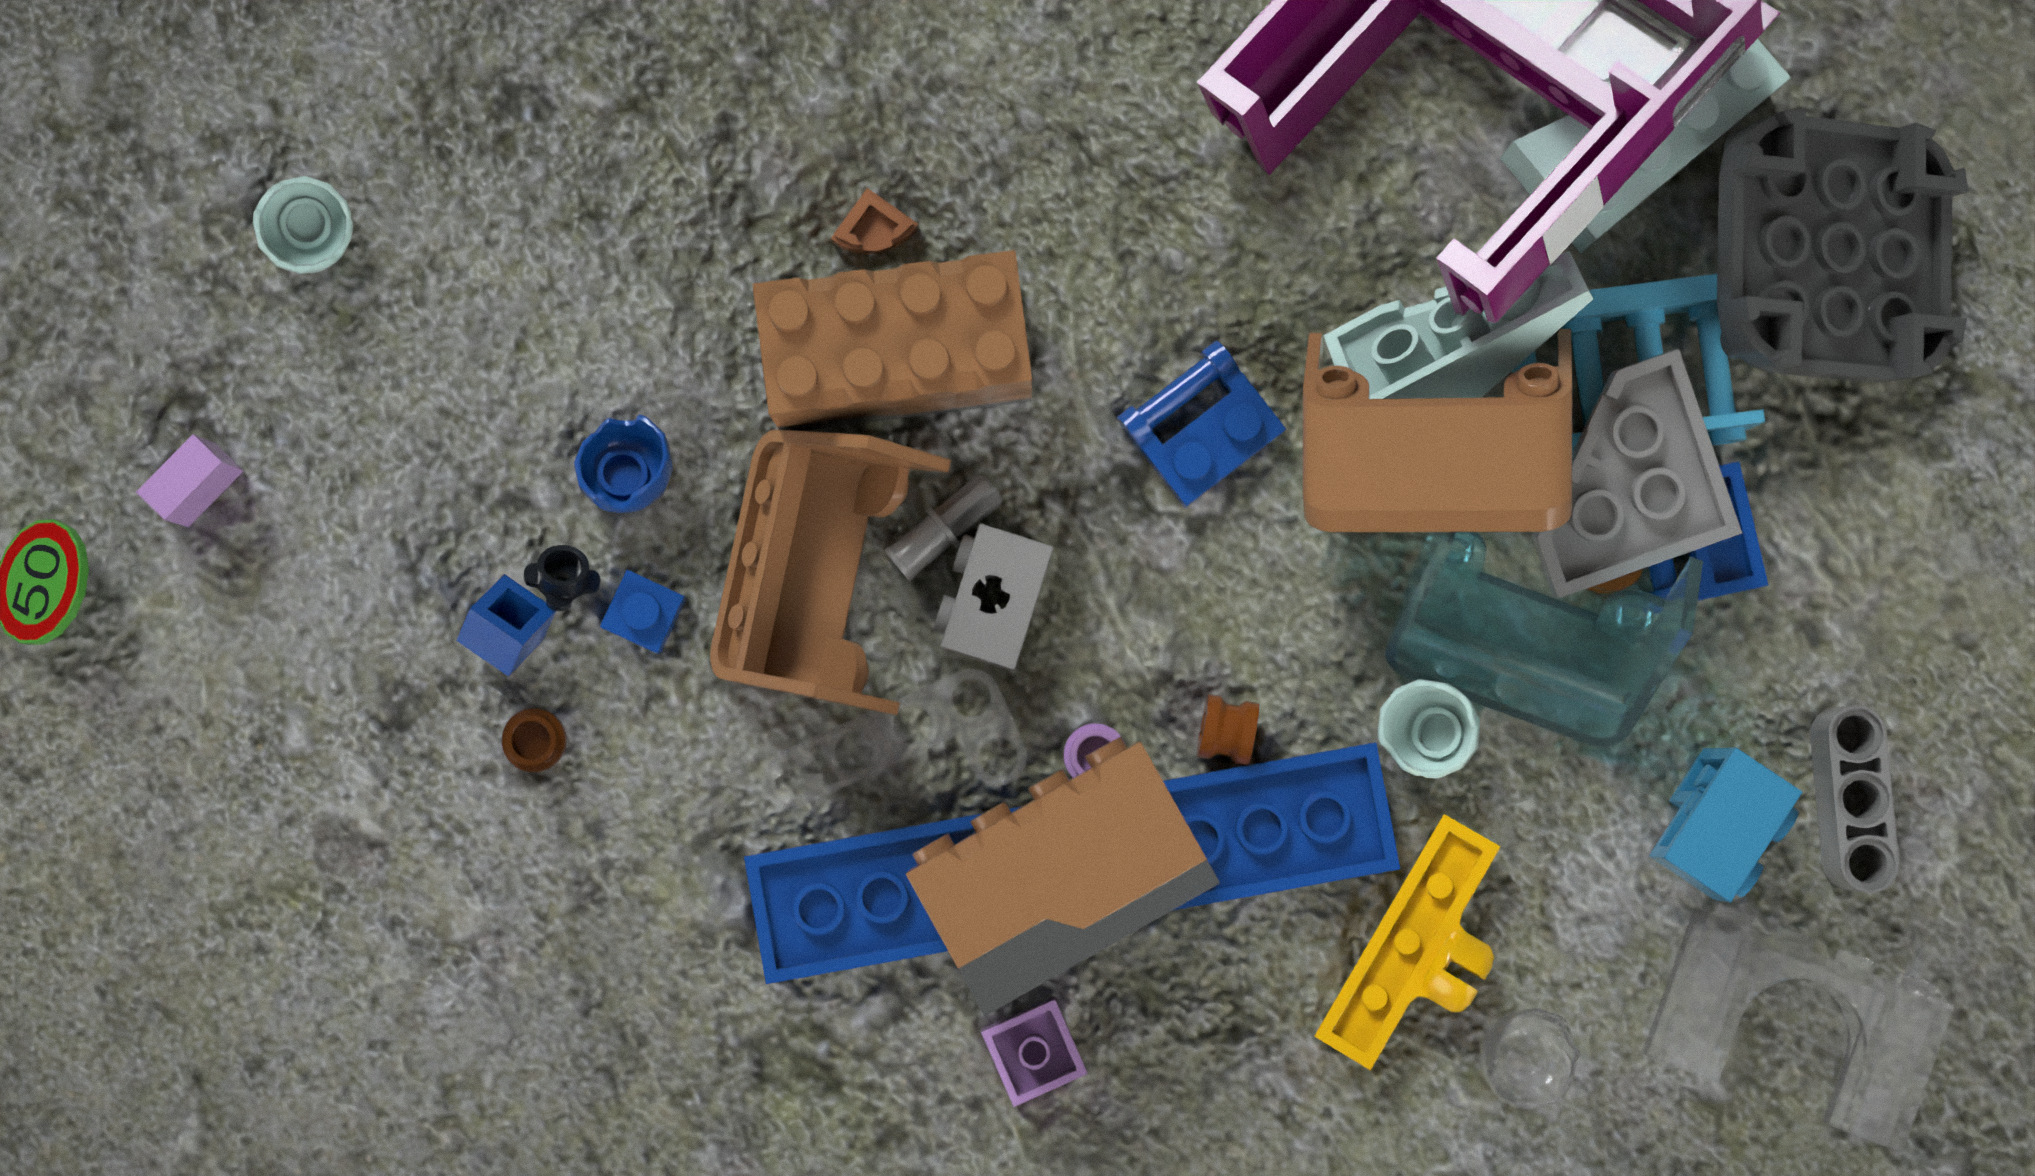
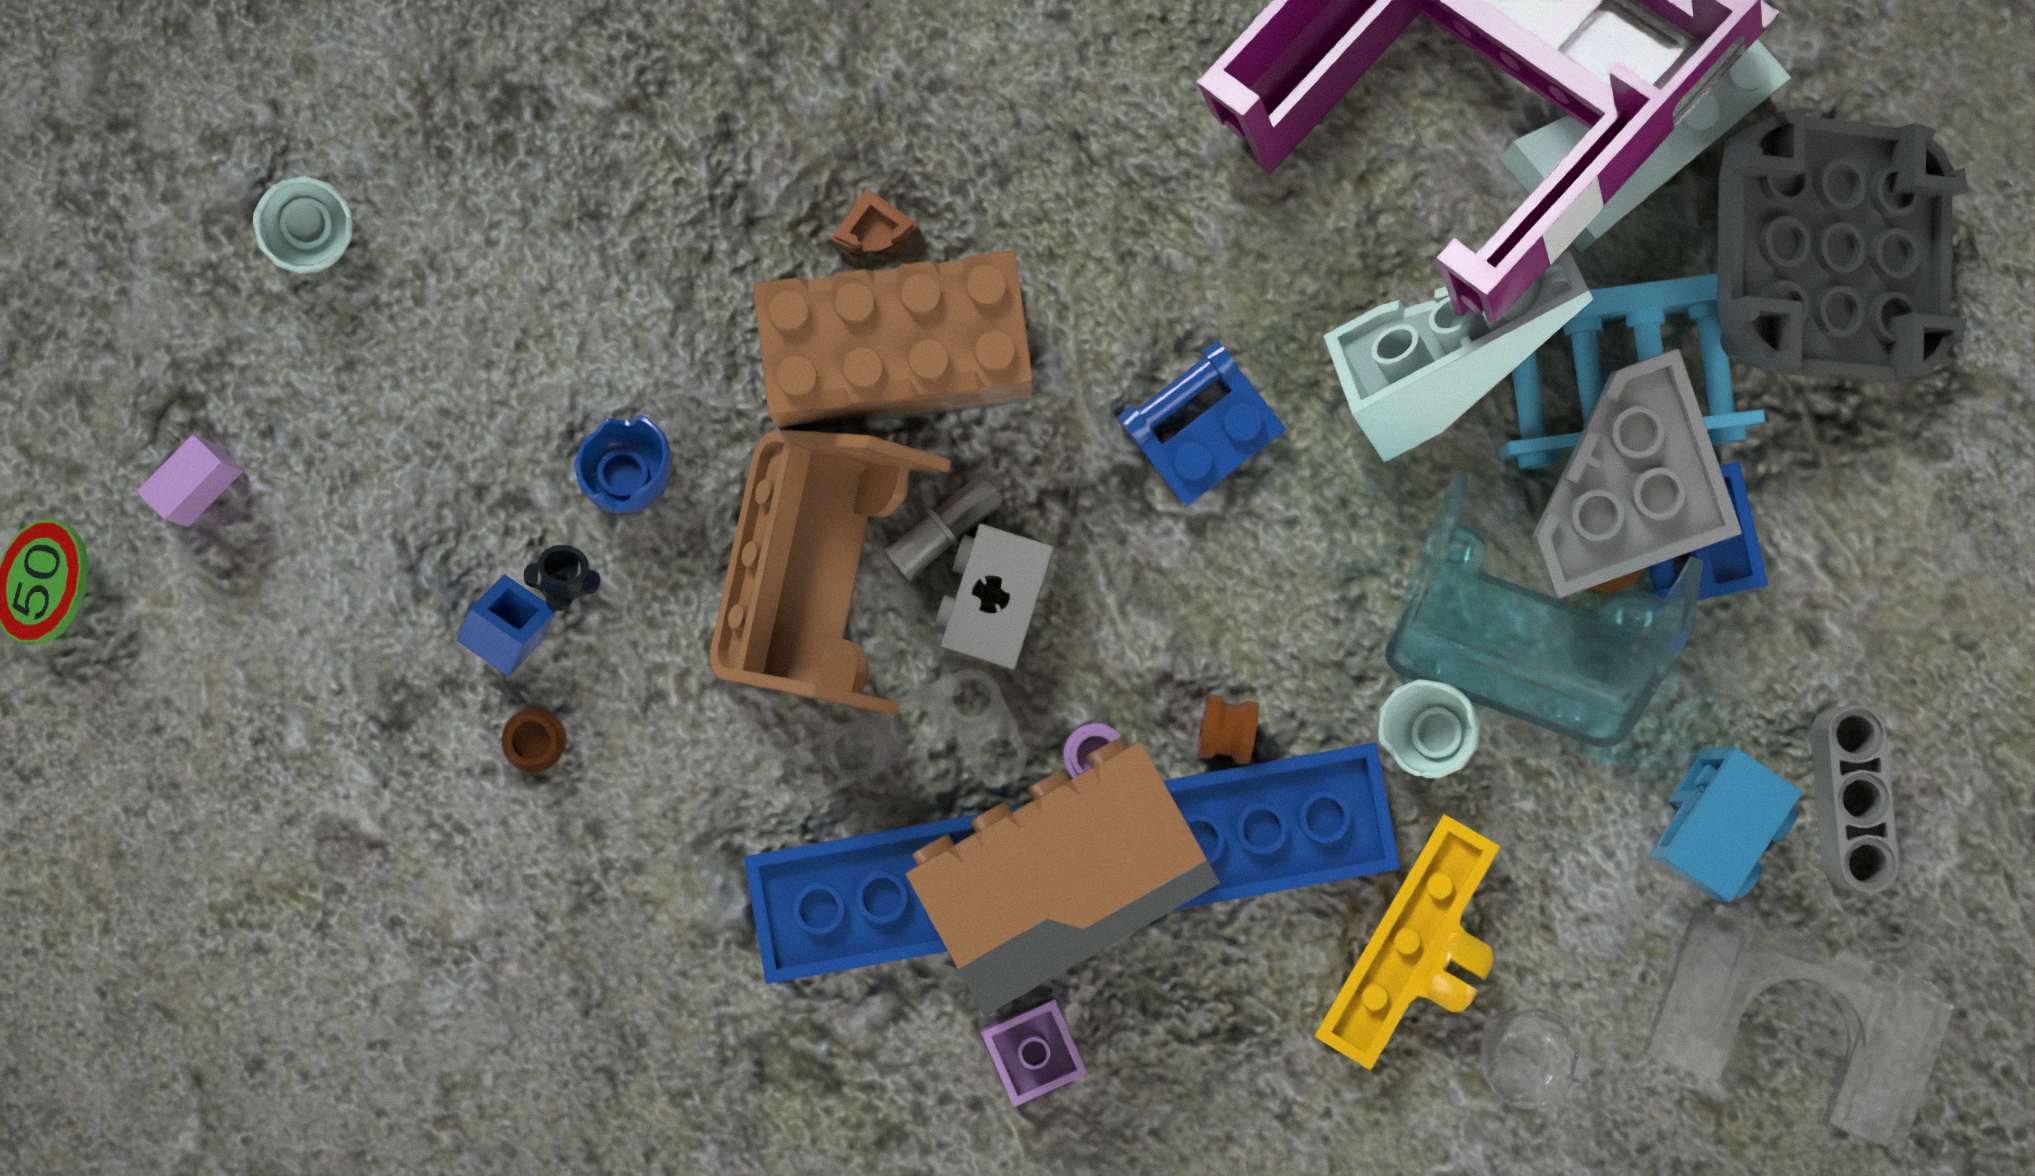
blue plate [600,570,687,654] -> none
medium nougat windscreen [1303,329,1572,532] -> none

